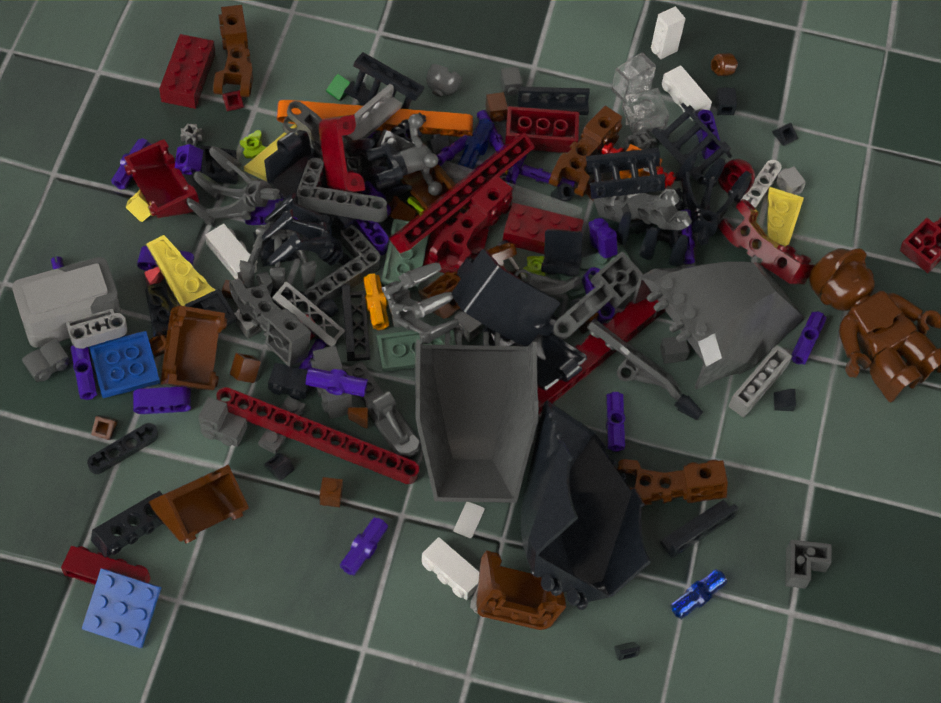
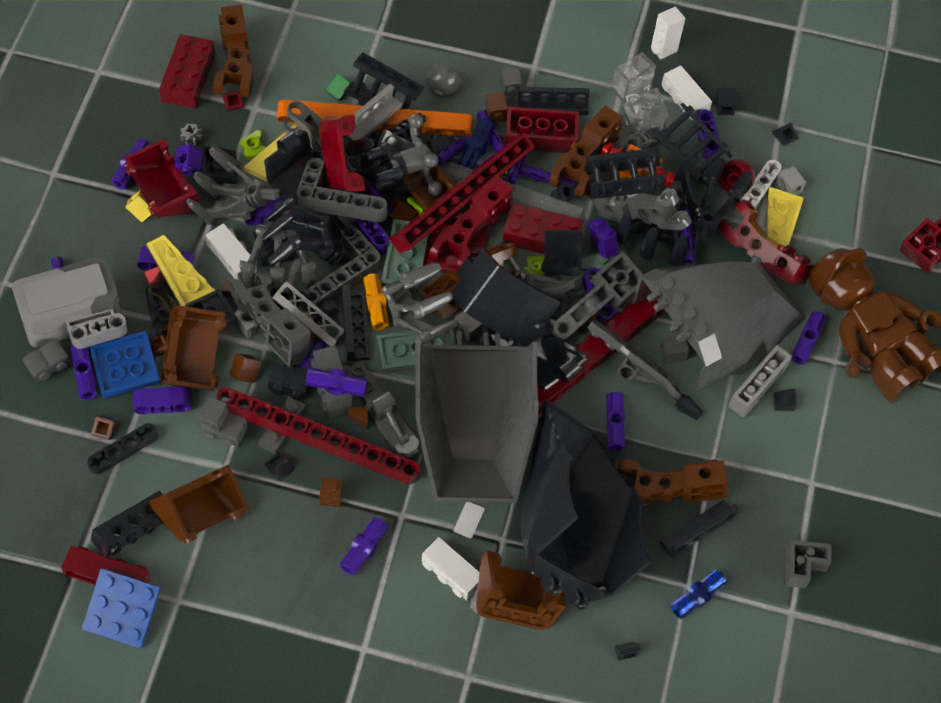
reddish brown head [711,53,738,76] -> none

